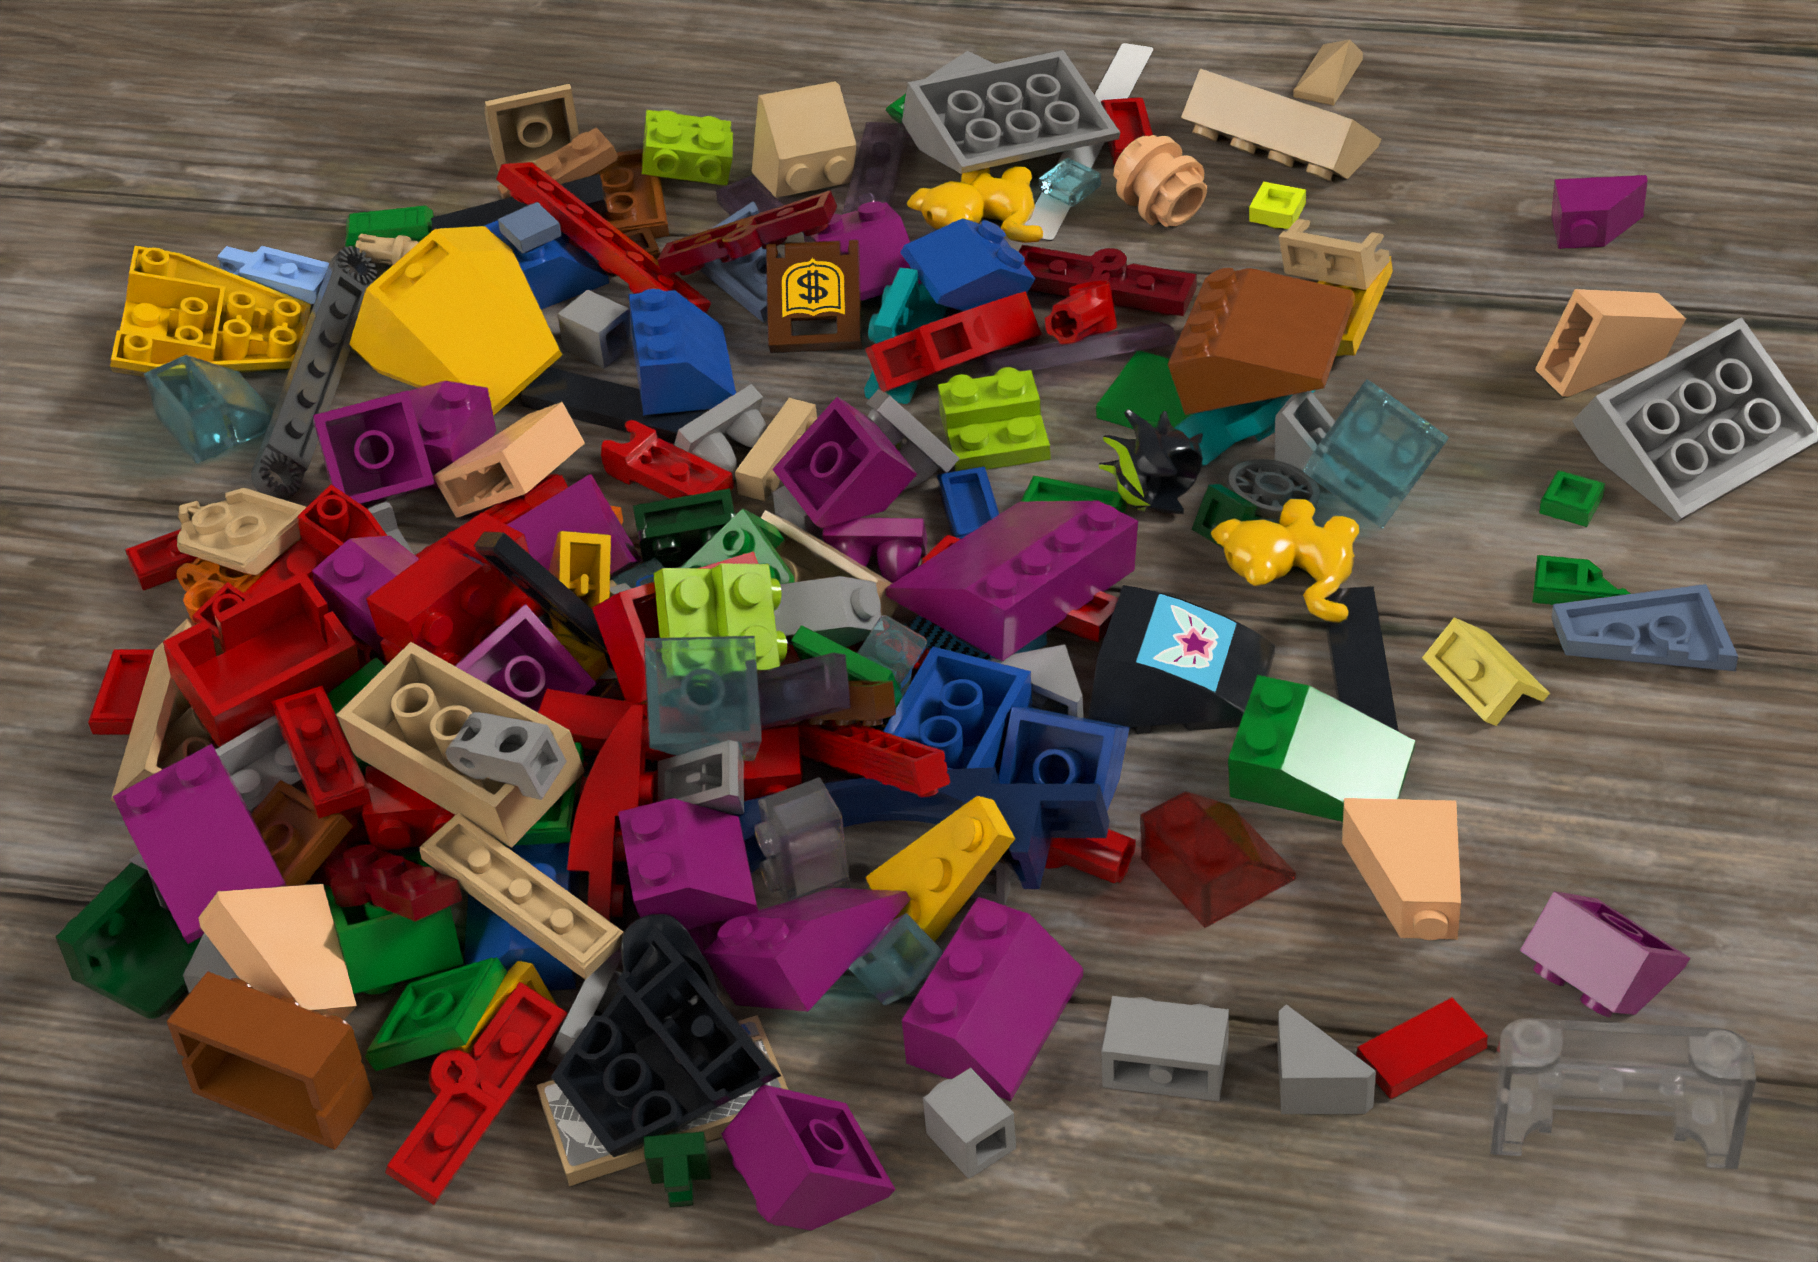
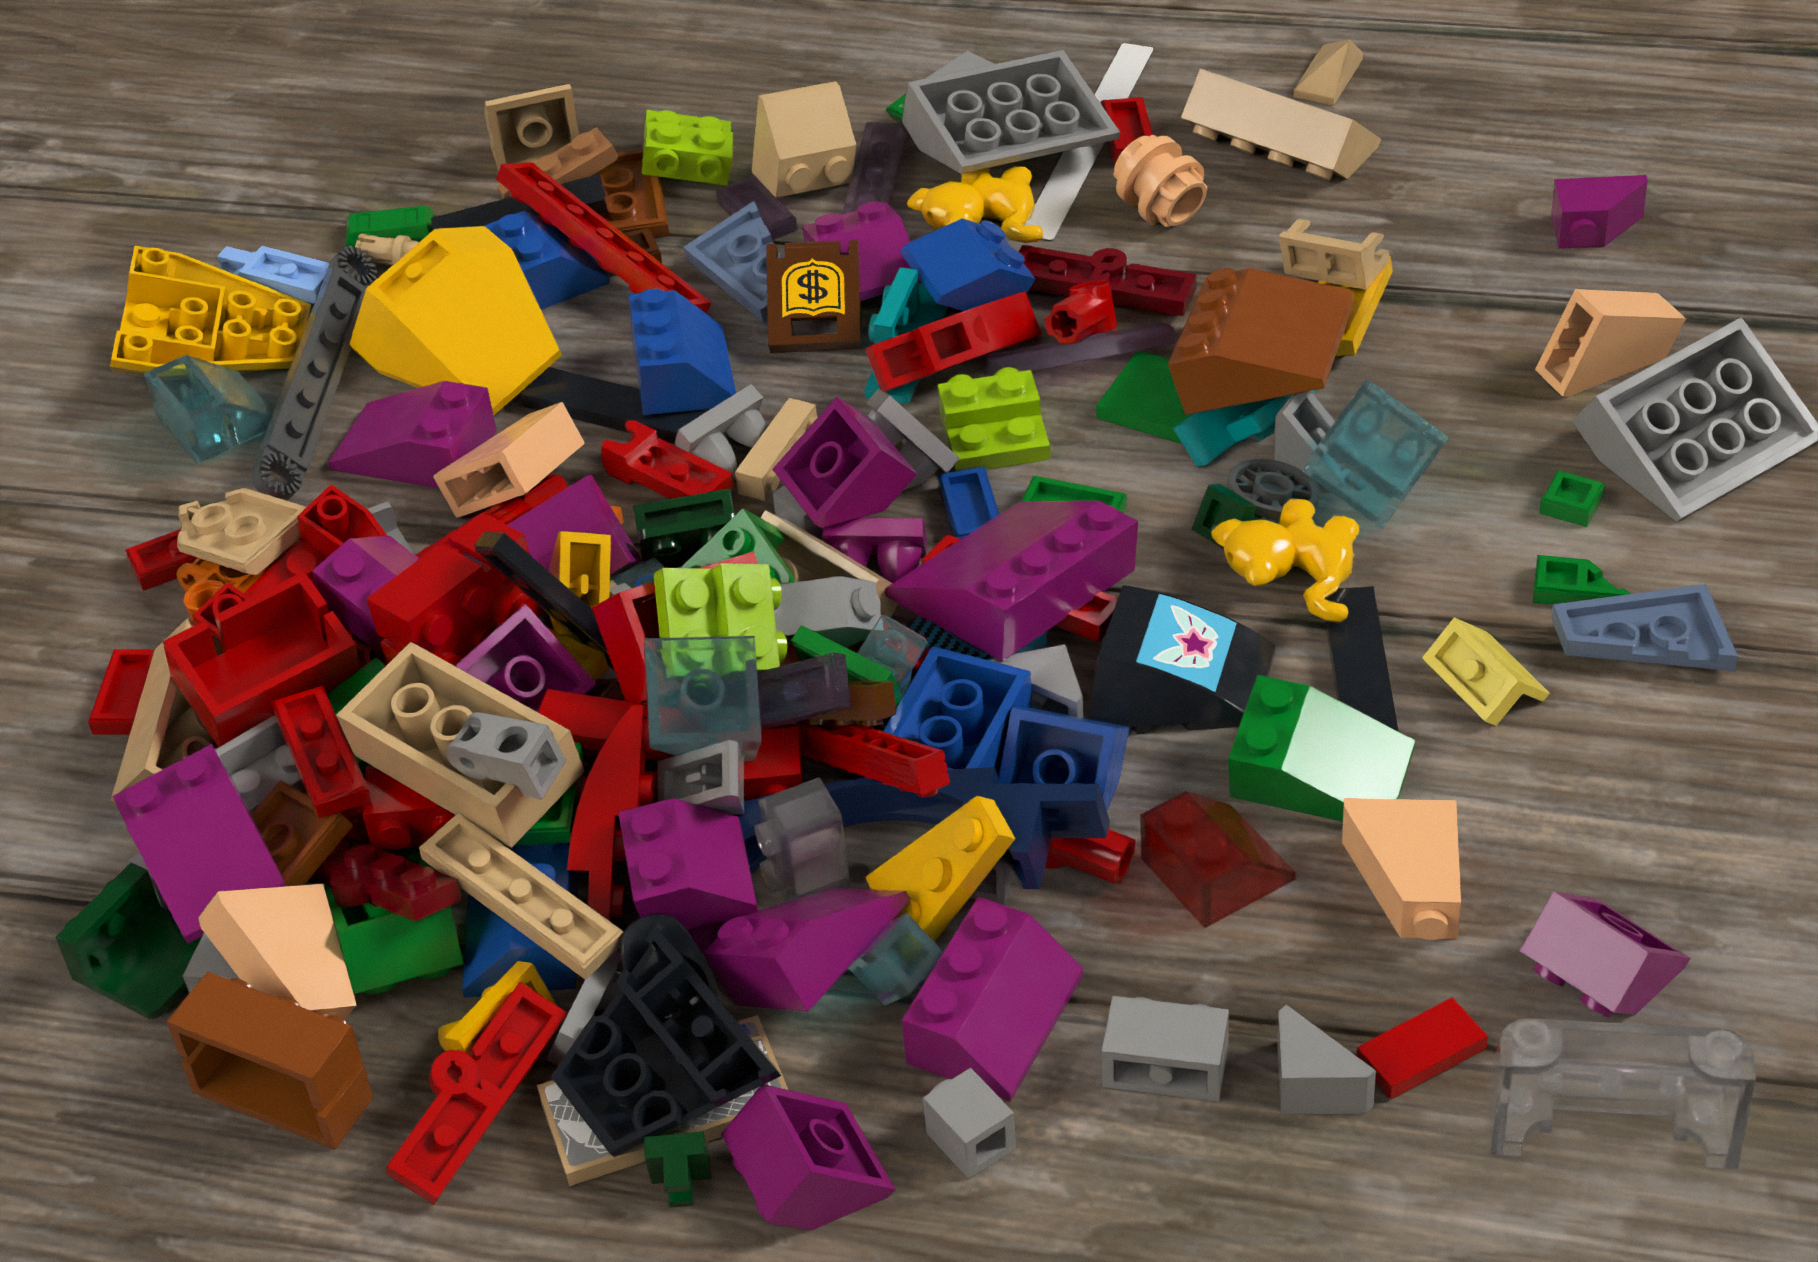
magenta slope [313,390,435,507] -> none
green tile [365,957,507,1071] -> none
sand blue tile [498,202,562,253] -> none
light grey brick [557,290,633,369] -> none
dark red hinge [657,190,837,276] -> none
clear light blue tile [1039,158,1101,207] -> none
black hair [1099,409,1203,514] -> none
neon yellow plate [1249,181,1306,229] -> none

